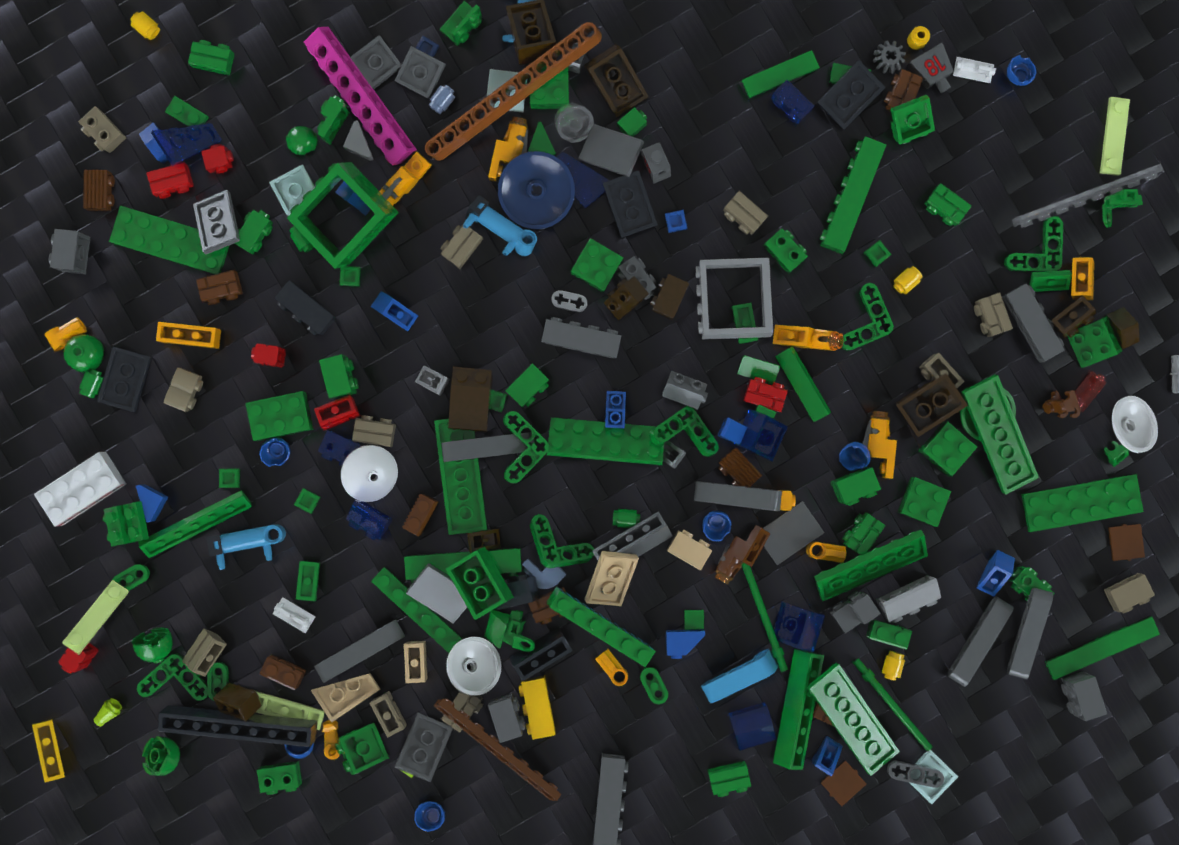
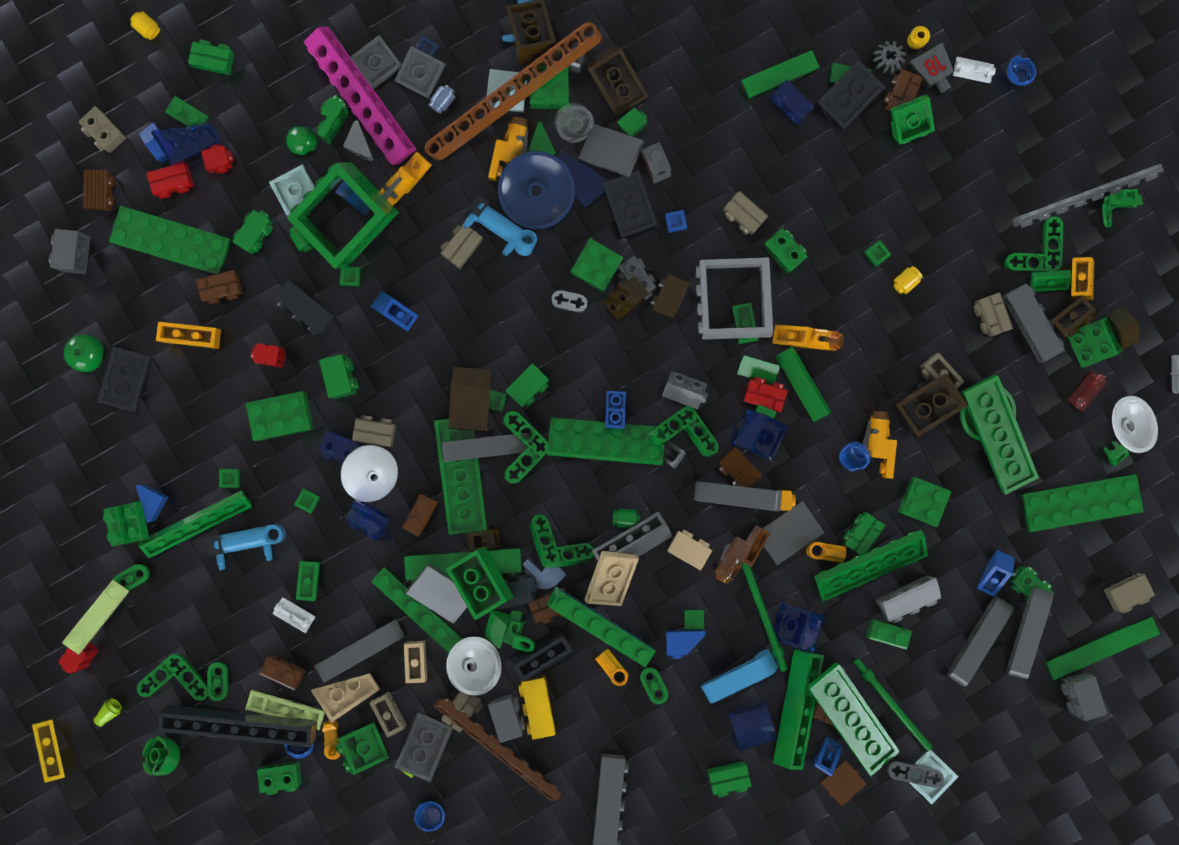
white brick [34,452,126,527] -> none
light orange piece [44,317,87,352] -> none
green brick [79,369,104,398] -> none
green cylinder [132,627,173,663] -> none
dark tan brick [164,367,203,412] -> none
dark tan brick [182,629,227,677] -> none
tile [193,190,240,255] -> none
dark brown brick [213,683,262,722] -> none
blue hair [259,437,291,467] -> none
red brick [314,395,360,430] -> none
light grey slope [415,365,450,396] -> none
green bracket [440,1,482,46] -> none
dark grey brick [541,317,622,359] -> none
blue hair [702,510,731,541] -> none
blue slope [717,418,748,445] -> none
green brick [820,136,886,254] -> none
dark grey brick [829,591,881,633] -> none
green brick [830,467,881,506] -> none
green beam [840,283,894,351] -> none
yellow brick [882,651,905,681] -> none
green brick [919,422,977,476] -> none
green brick [924,183,972,226] -> none
reddish brown piece [1043,390,1080,418] -> none
yellowish green plate [1100,97,1130,176] -> none
reddish brown piece [1108,524,1145,561] -> none

